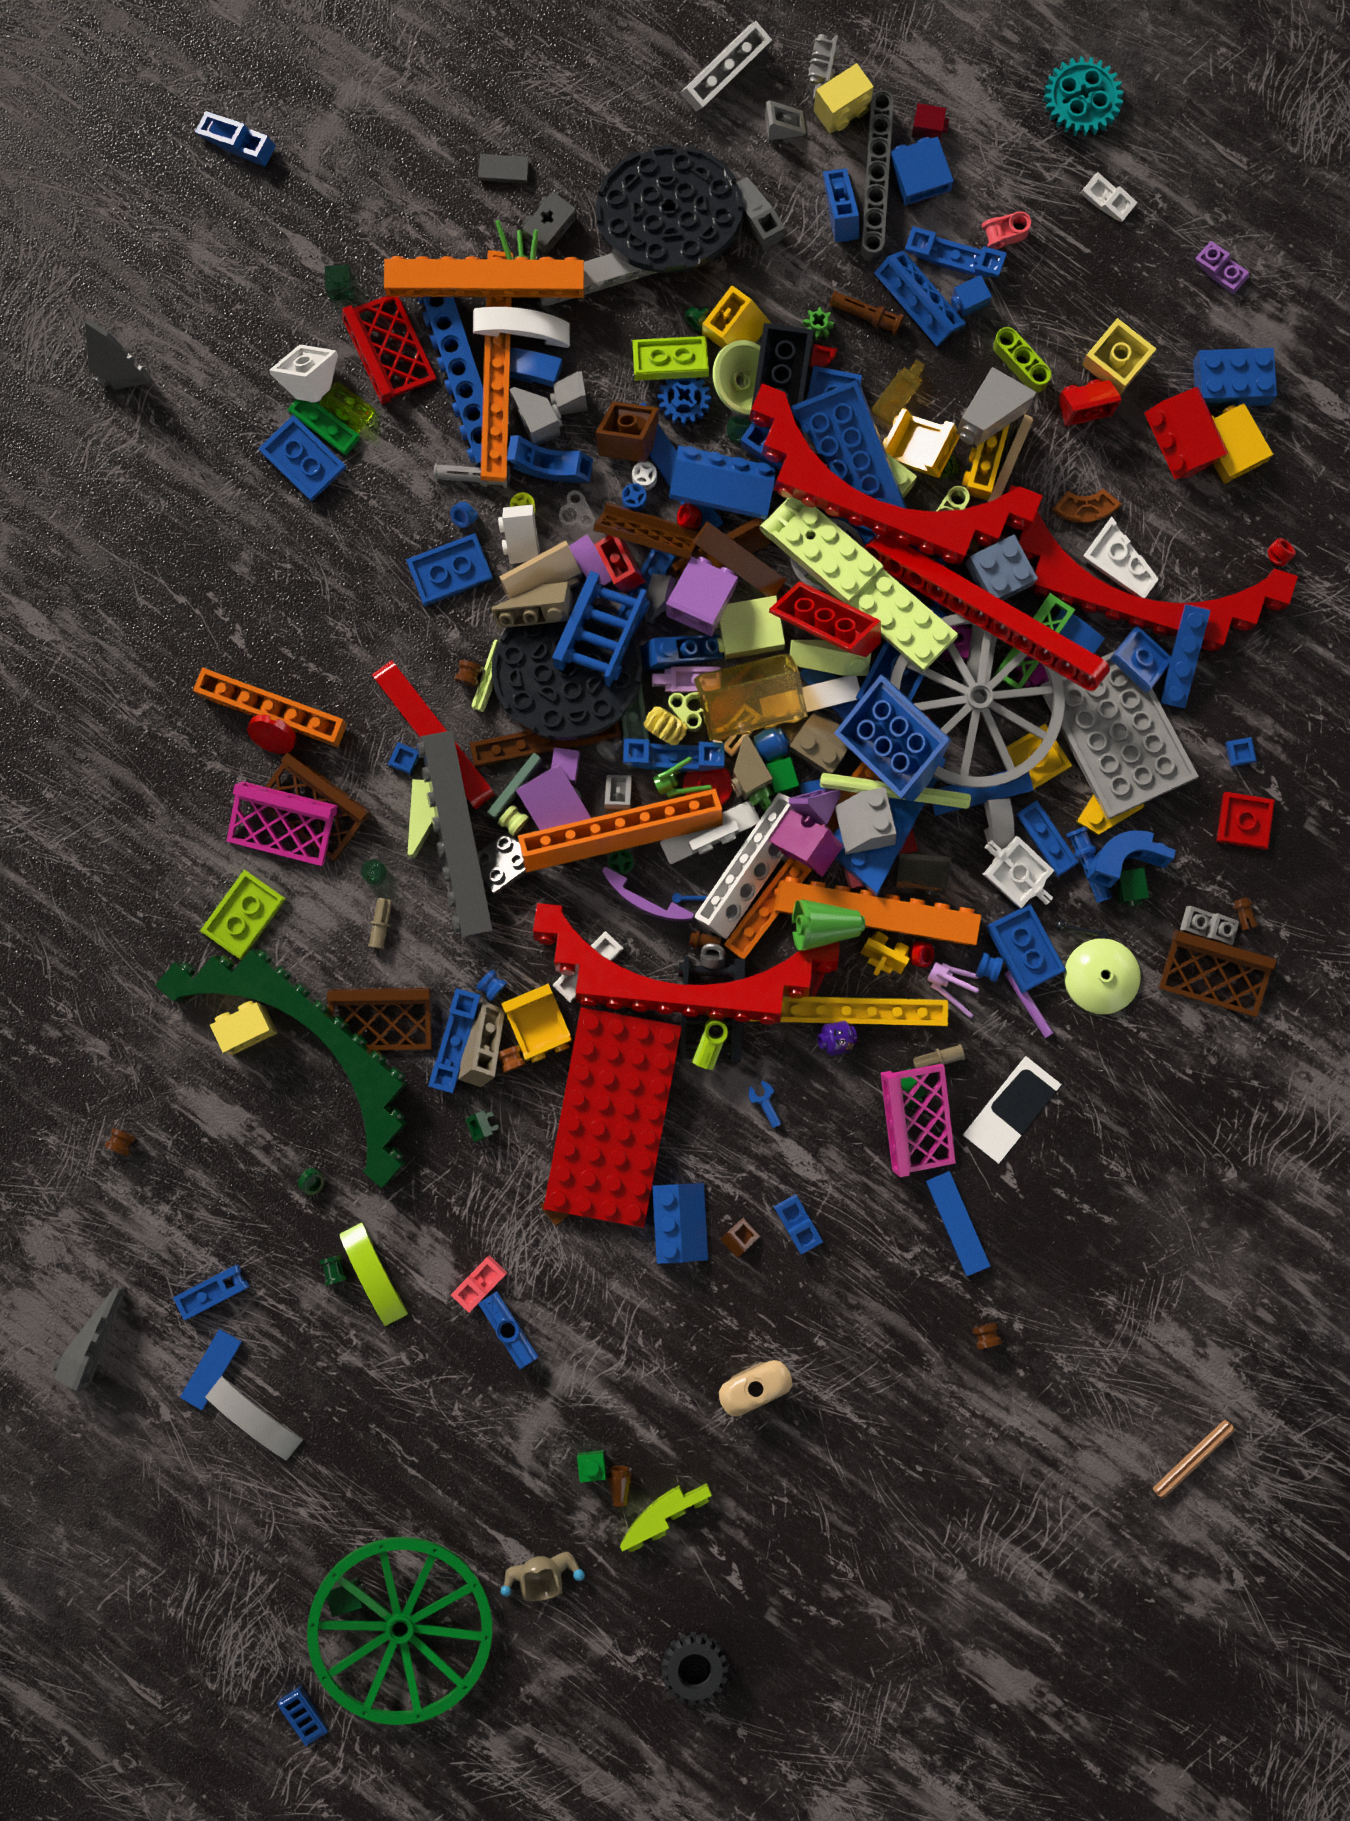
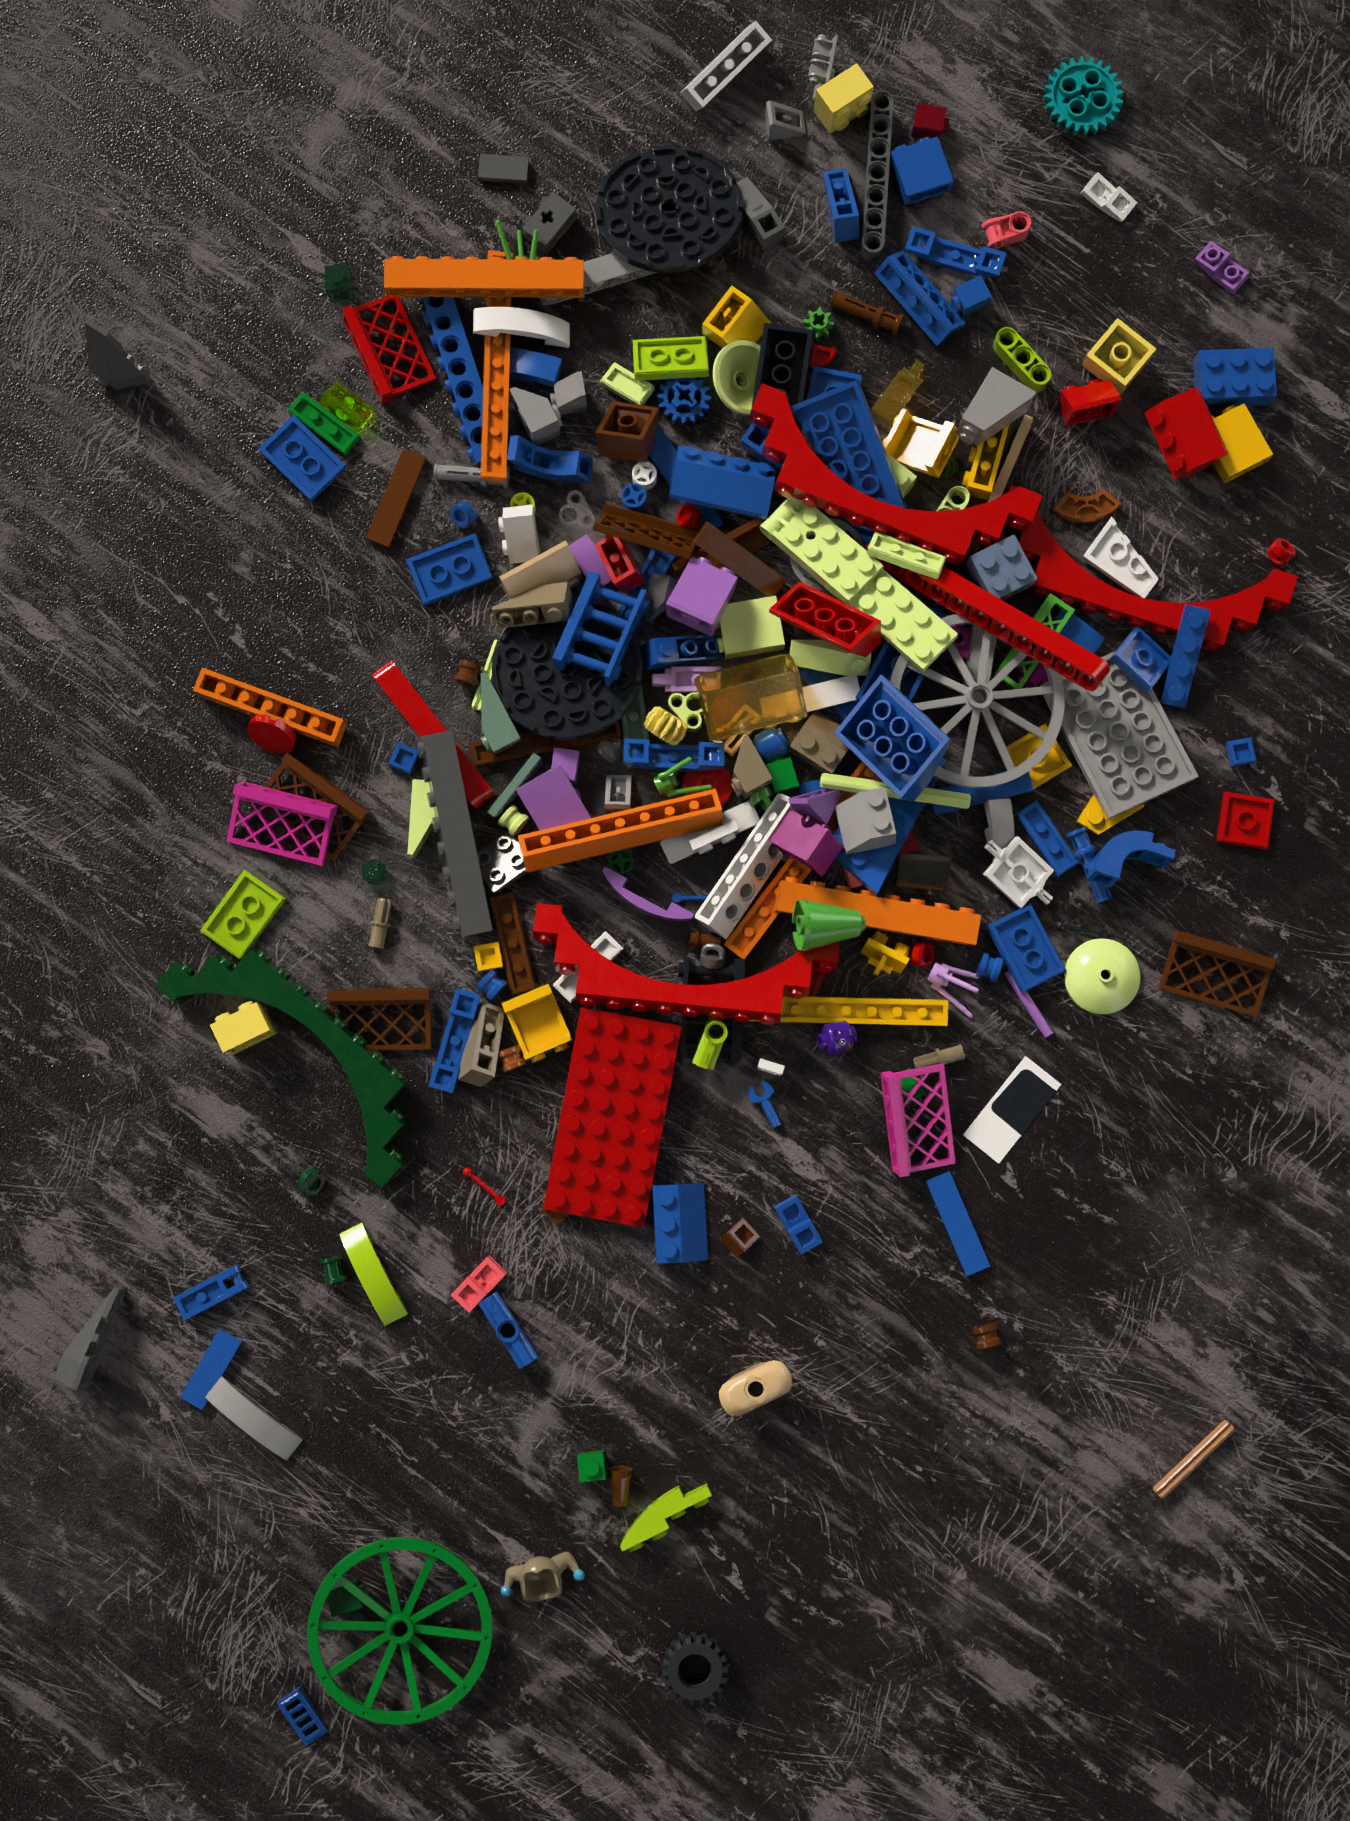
reddish brown wheel [104,1127,136,1156] -> none
blue slope [195,111,276,167] -> none
white slope [269,345,338,403] -> none
dark green tile [465,1110,499,1143] -> none
dark green tile [684,306,709,331] -> none
clear green tile [726,417,751,443] -> none
dark green brick [1116,868,1149,907] -> none
light grey slope [1180,906,1239,945] -> none
reddish brown pin [1233,897,1258,930] -> none
none -> reddish brown tile [366,448,427,549]
none -> red hinge [463,1167,506,1206]
none -> yellow plate [473,942,503,972]
none -> sand green slope [480,671,521,755]
none -> reddish brown tile [489,891,536,996]
none -> yellowish green tile [600,362,655,405]
none -> white tile [757,1058,785,1076]
none -> yellowish green tile [866,531,946,580]

